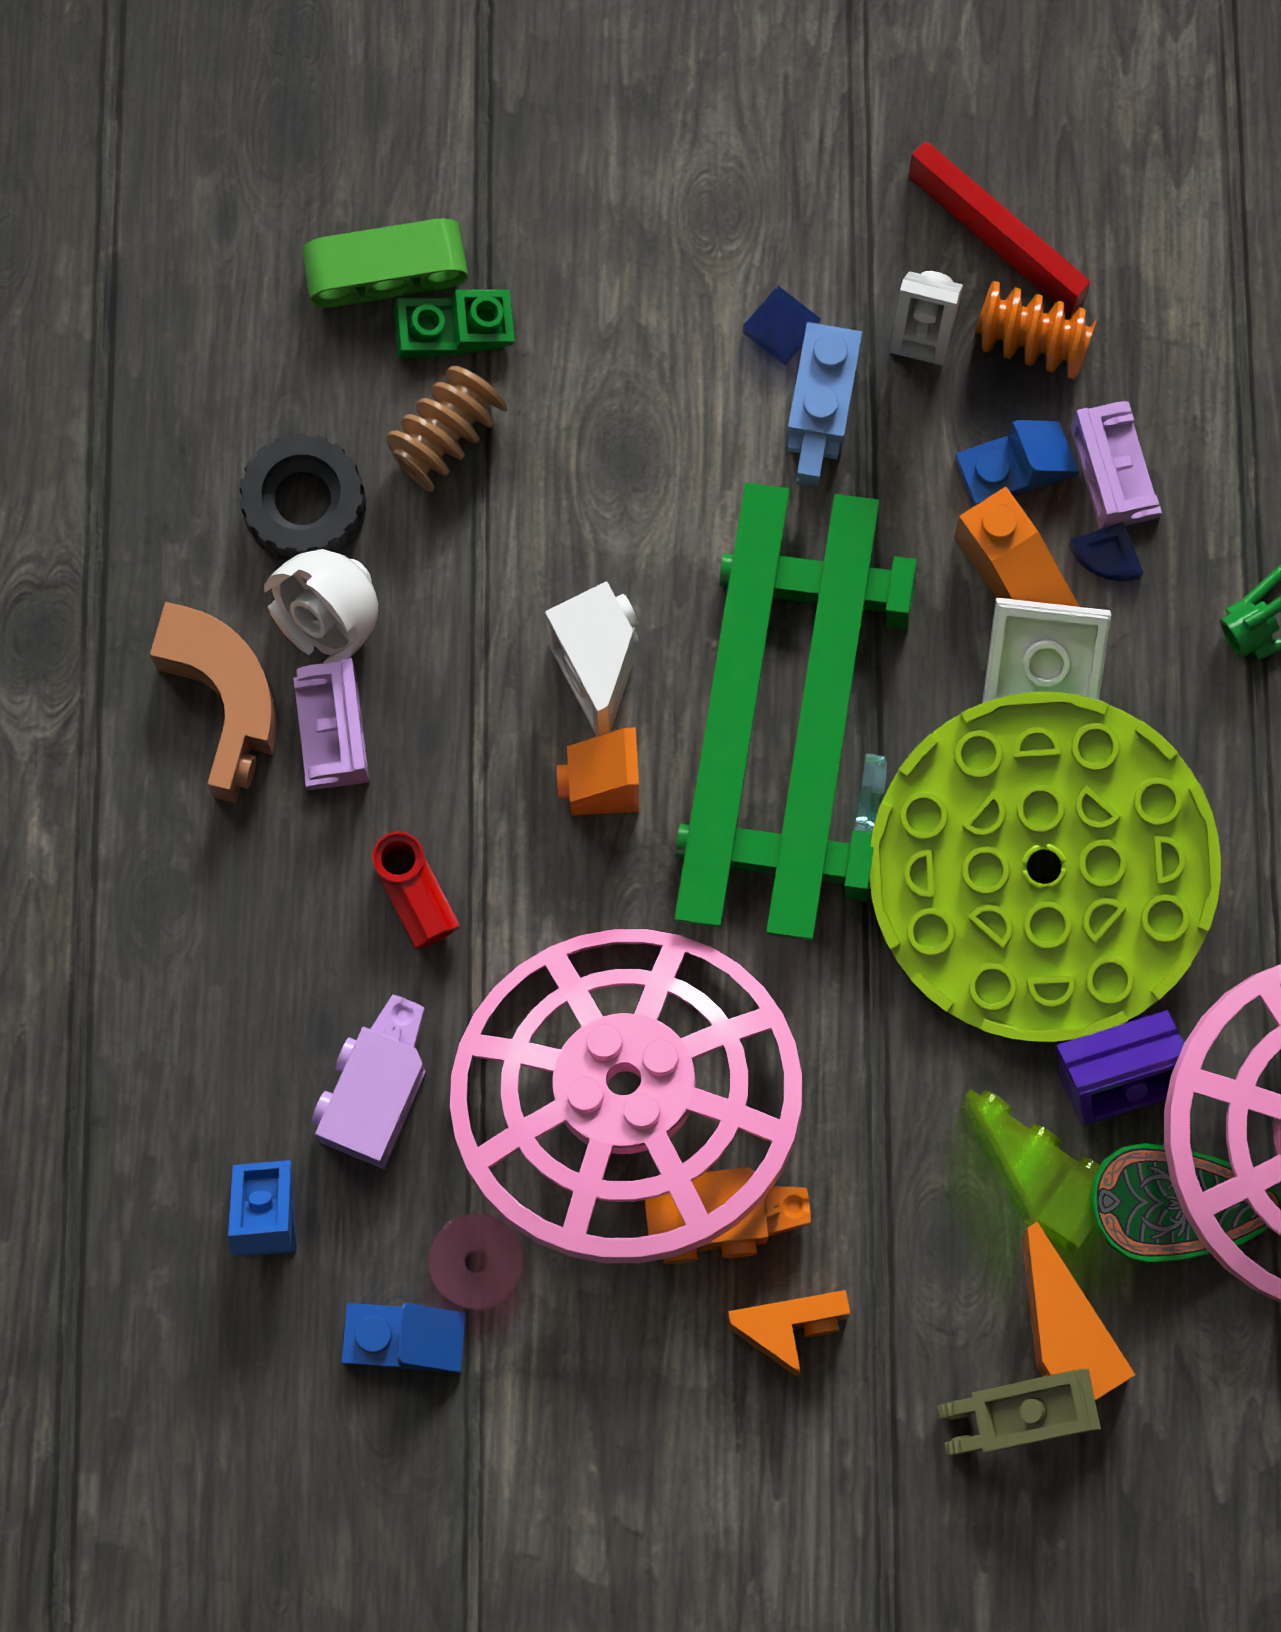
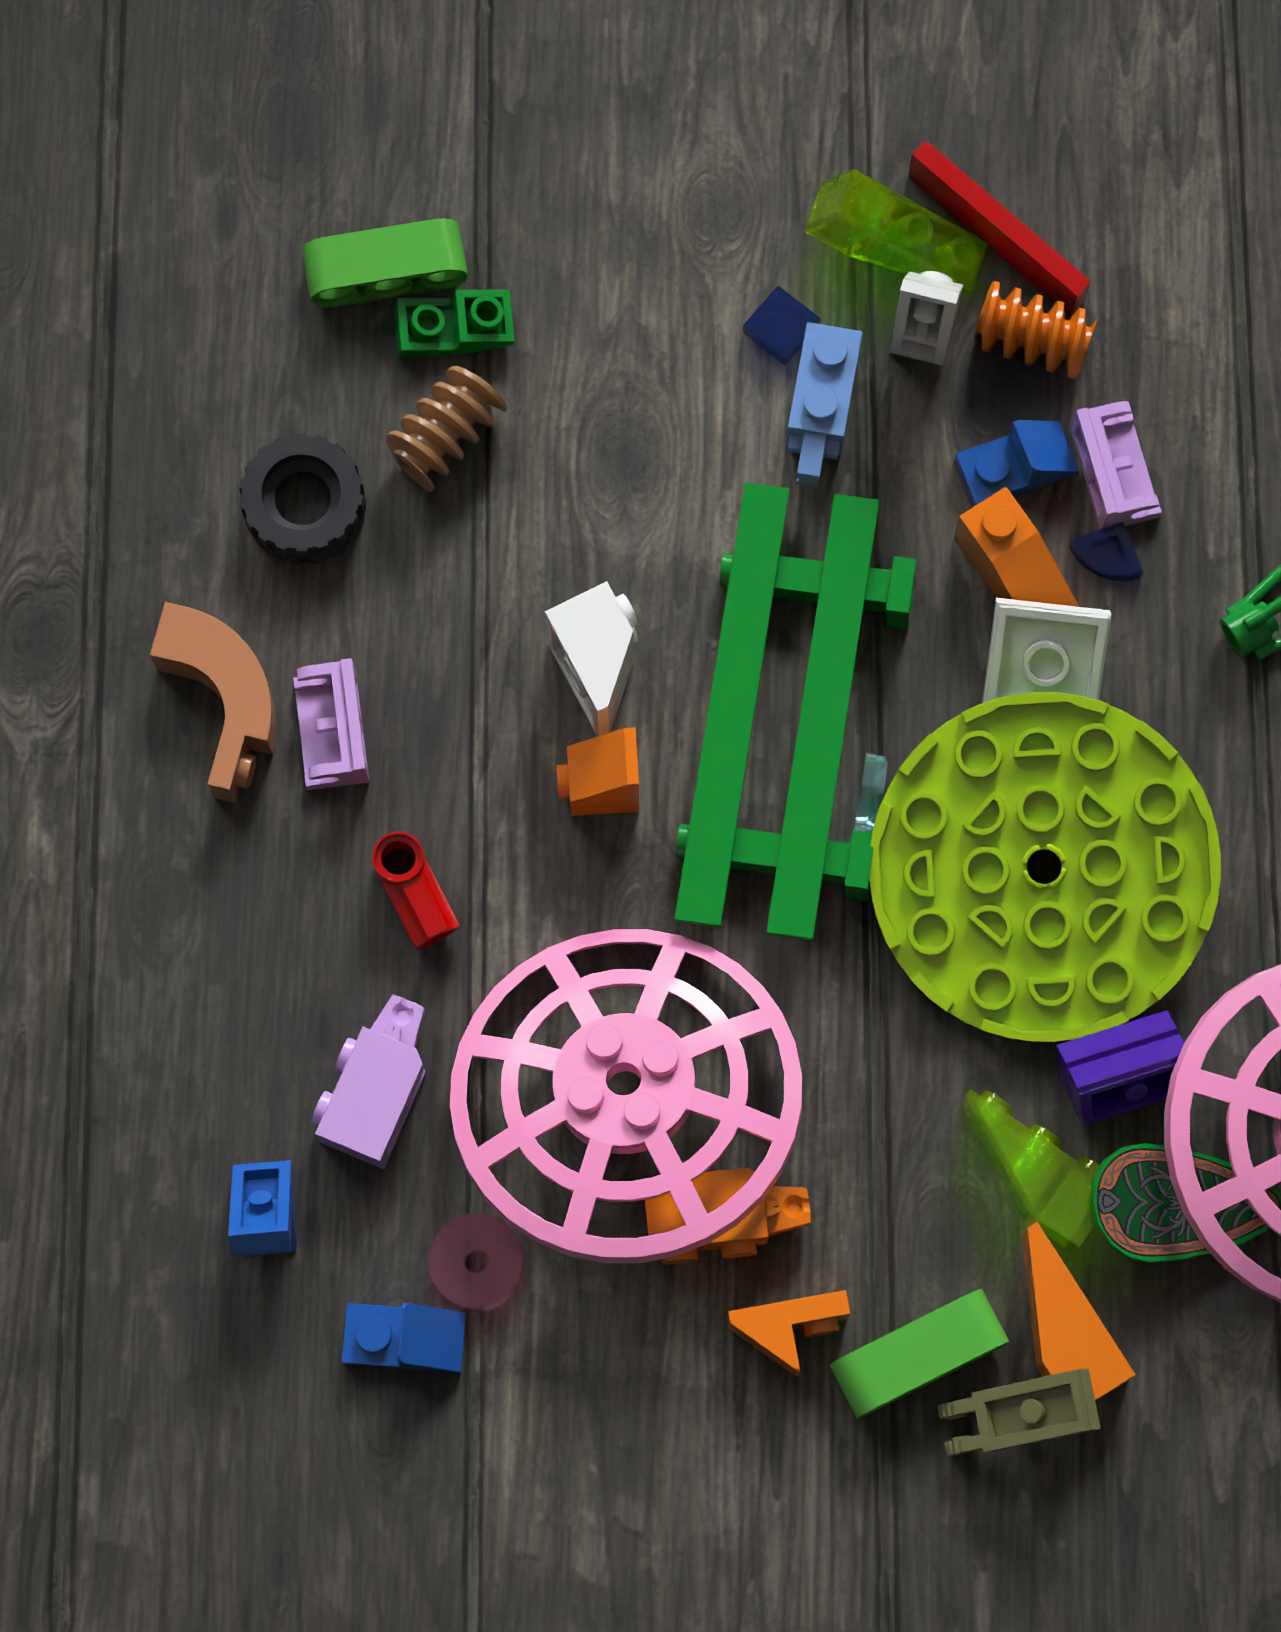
white cylinder [264,549,378,663] -> none
none -> clear neon green slope [804,168,988,294]
none -> bright green beam [829,1288,1010,1419]

